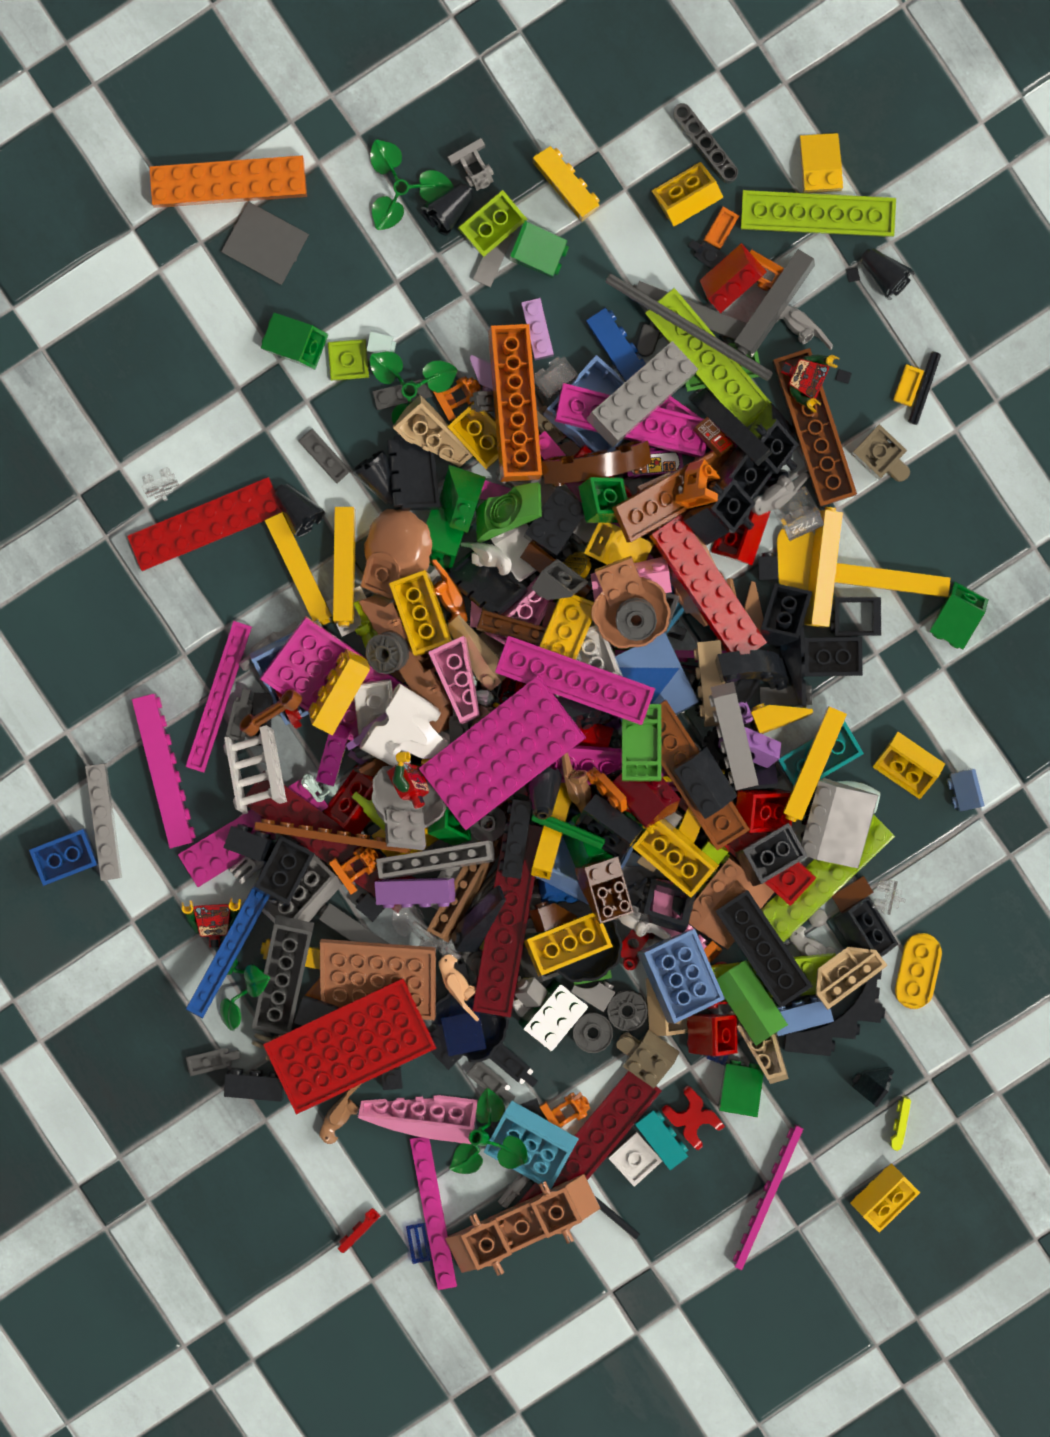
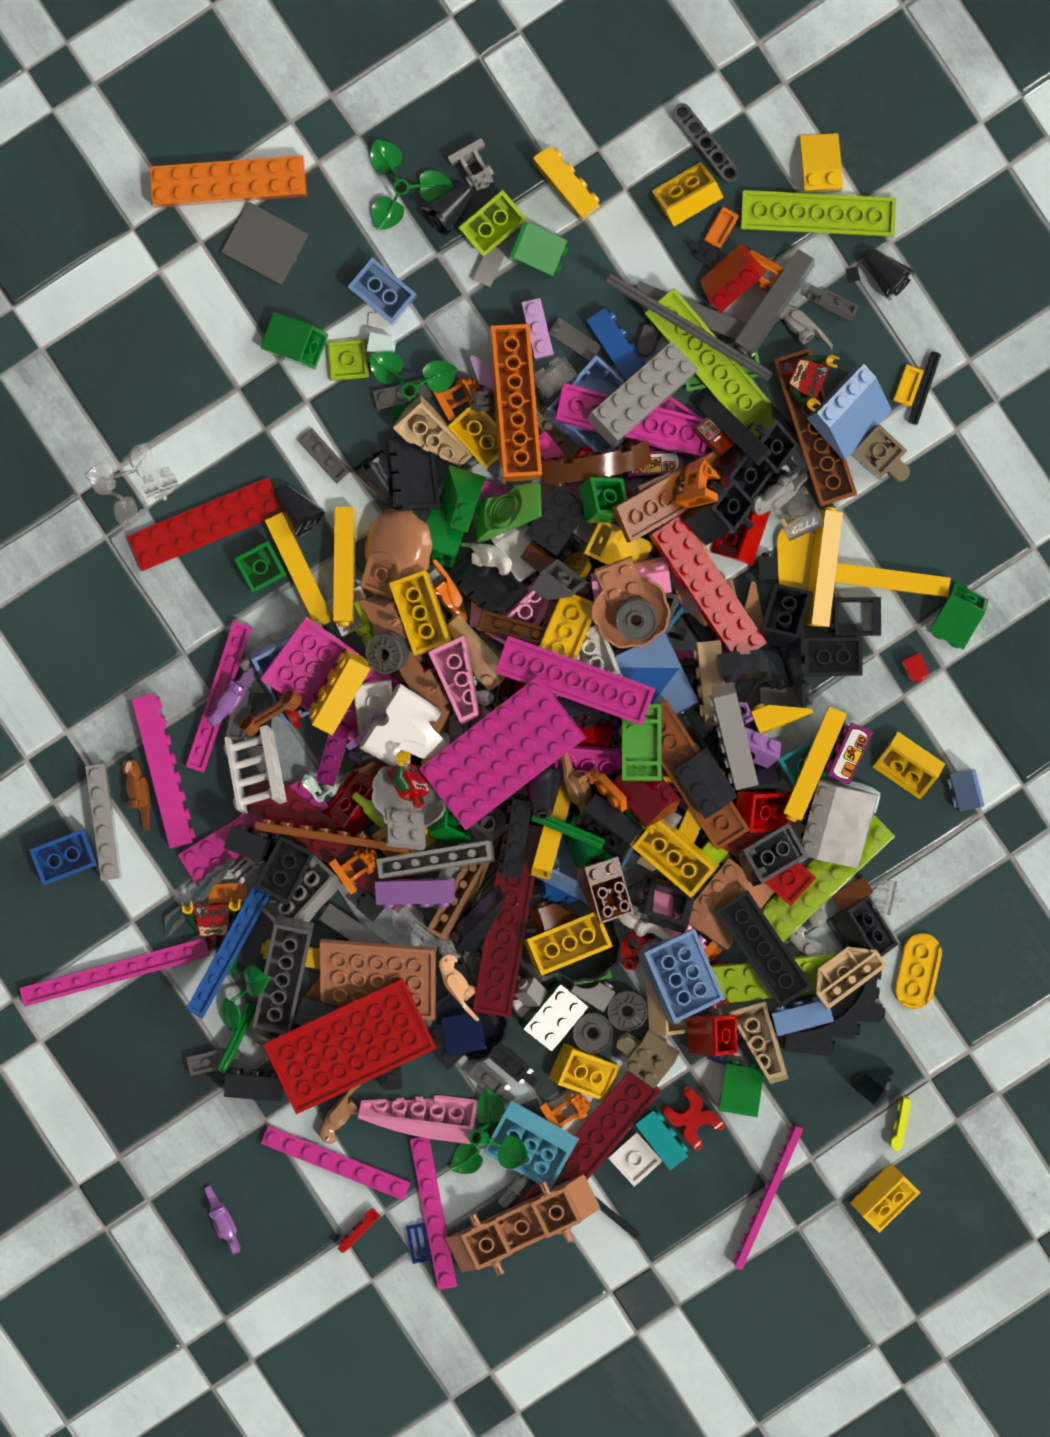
bright green slope [717,960,788,1046] -> none
none -> dark pink plate [19,938,210,1007]
none -> clear plant [84,443,152,531]
none -> dark orange animal [122,760,151,830]
none -> dark grey sword [164,856,236,937]
none -> medium lavender animal [204,1186,241,1255]
none -> medium lavender animal [207,666,257,727]
none -> orange tile [209,882,248,904]
none -> green axle [217,1002,257,1074]
none -> green brick [235,541,288,593]
none -> dark pink plate [261,1125,411,1201]
none -> medium blue brick [348,257,417,326]
none -> white window [368,313,380,327]
none -> dark grey hinge [548,318,602,362]
none -> yellow slope [548,1043,620,1100]
none -> dark grey hinge [805,285,859,322]
none -> medium blue slope [807,364,892,461]
none -> brick [825,722,873,785]
none -> red brick [901,653,930,684]

